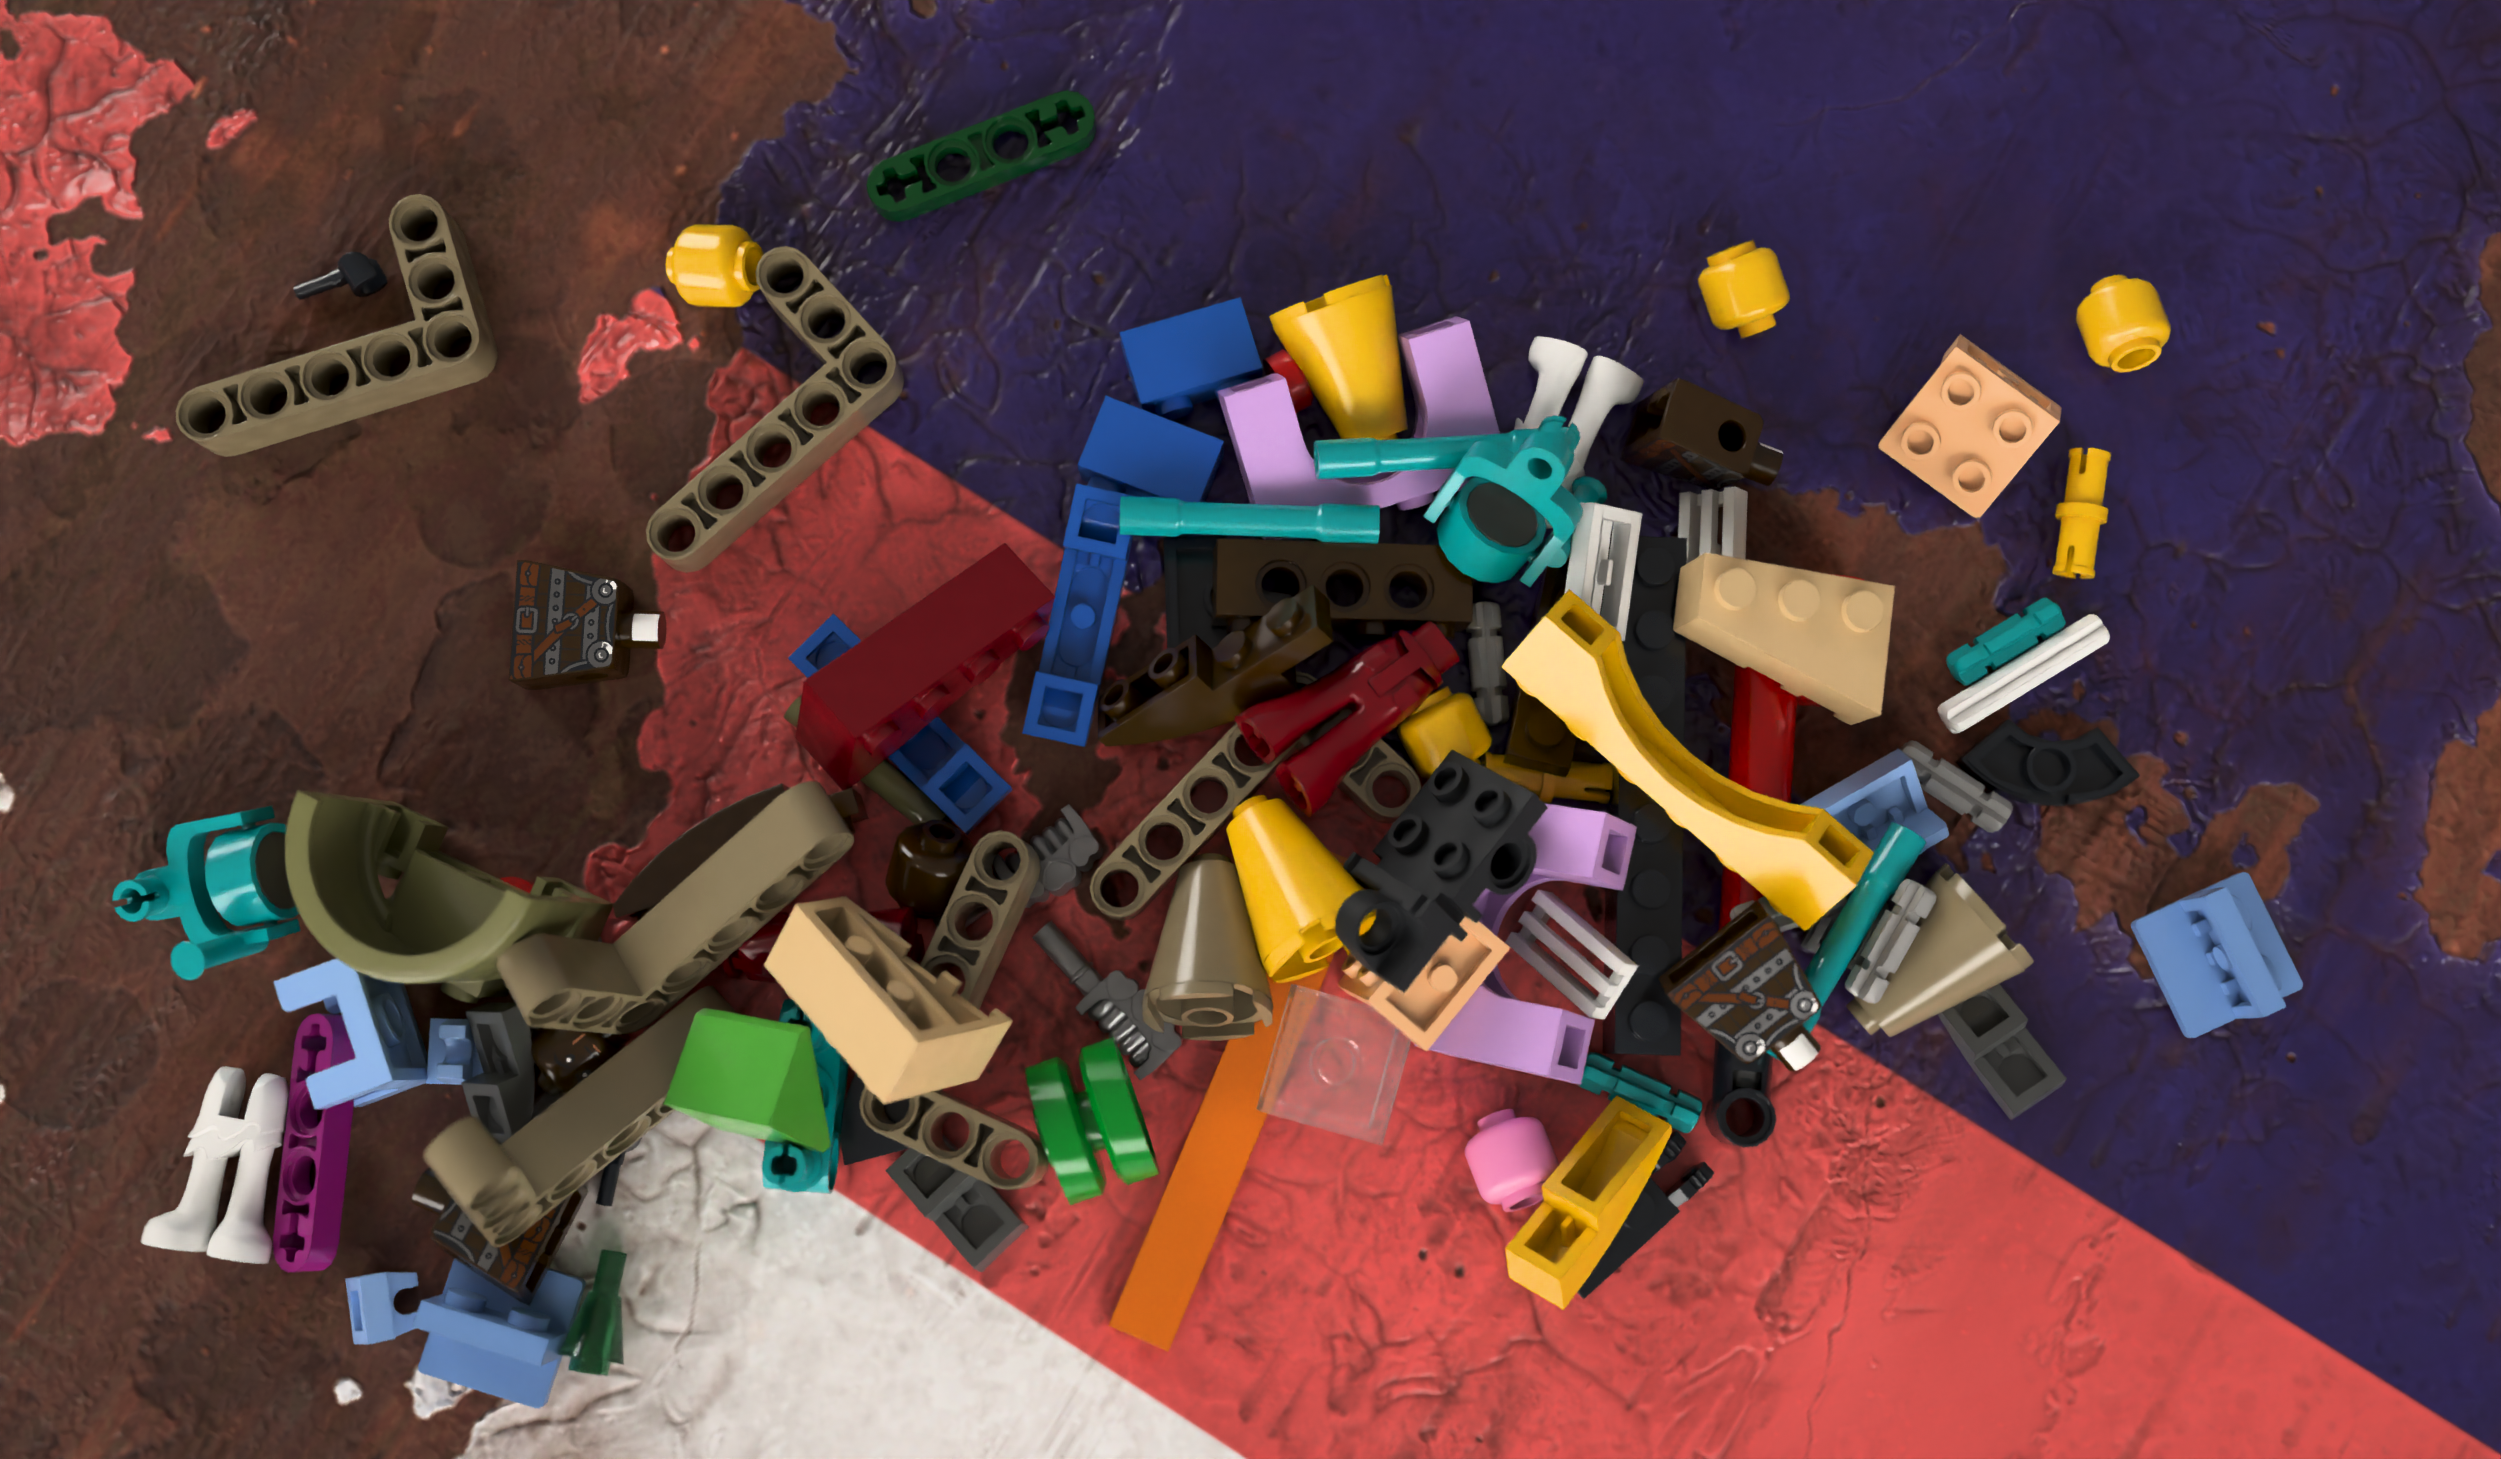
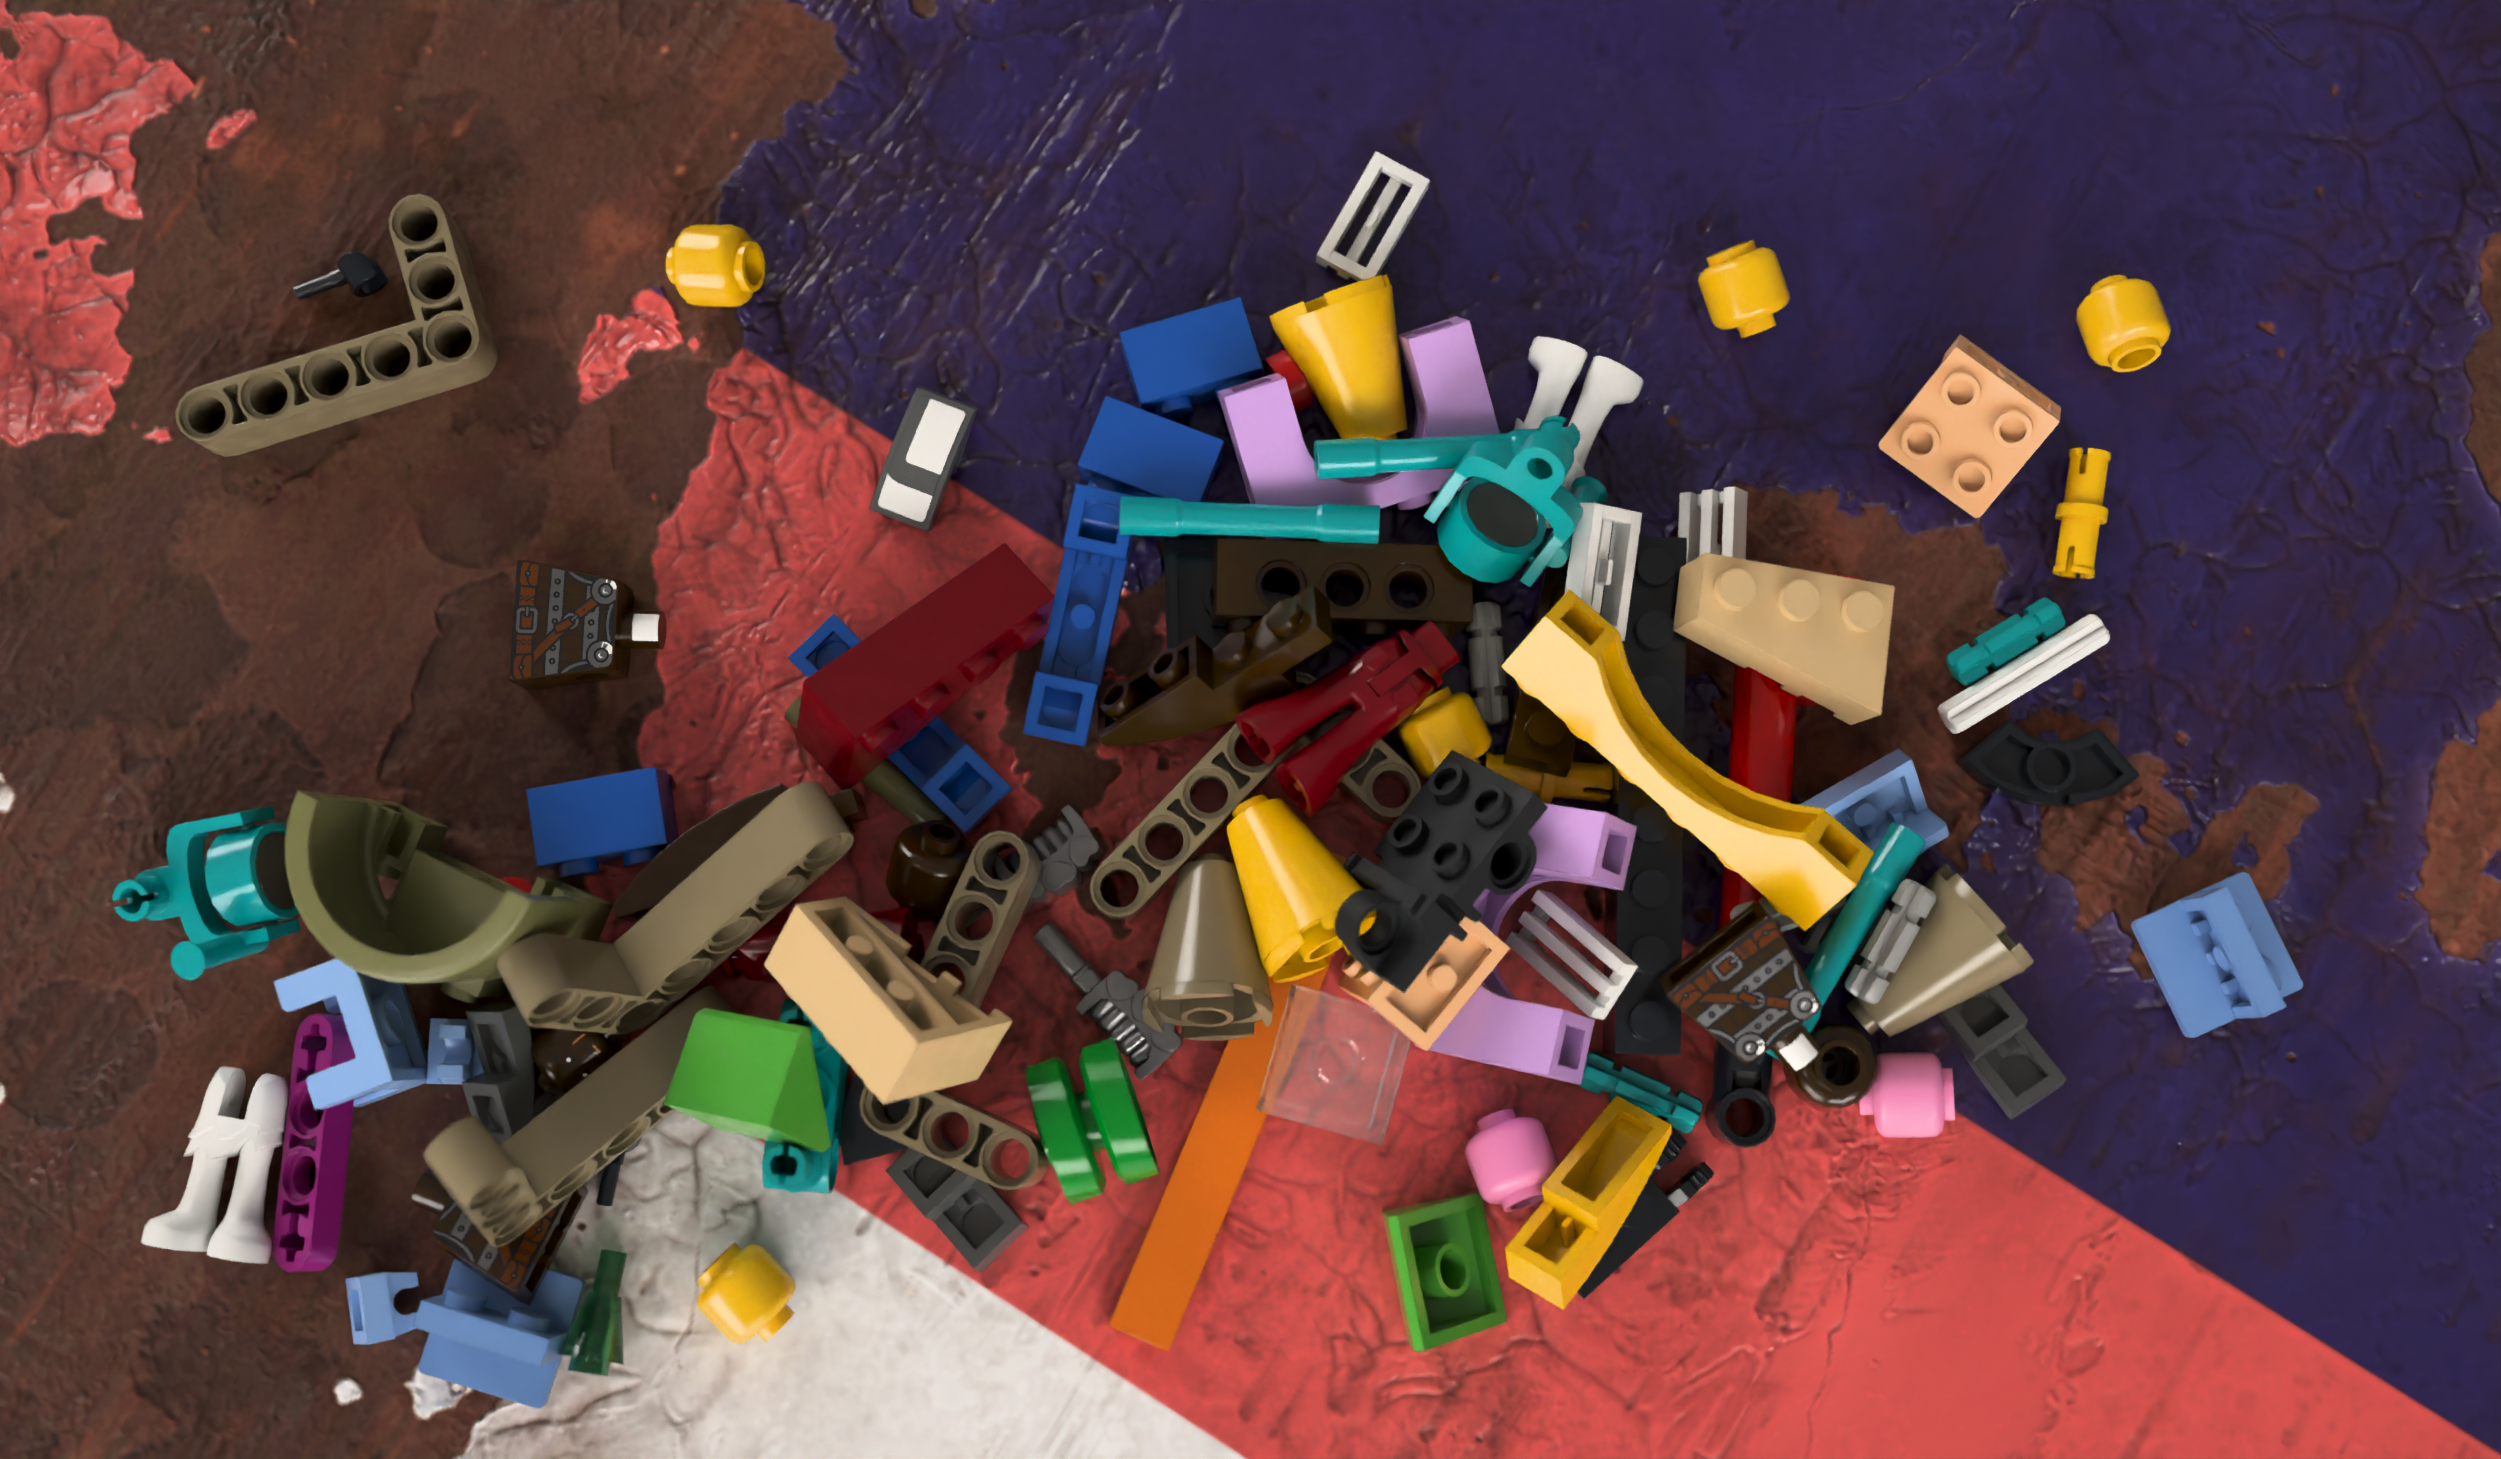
dark tan beam [646,246,904,573] -> none
dark green beam [866,90,1096,222] -> none
dark brown torso [1620,378,1783,491] -> none
light grey axle [1900,740,2013,833] -> none
none -> blue brick [526,767,679,879]
none -> yellow head [696,1242,796,1343]
none -> slope [869,386,978,531]
none -> white tile [1315,151,1430,281]
none -> bright green slope [1382,1192,1507,1352]
none -> dark brown head [1783,1023,1877,1109]
none -> bright pink head [1859,1052,1955,1138]

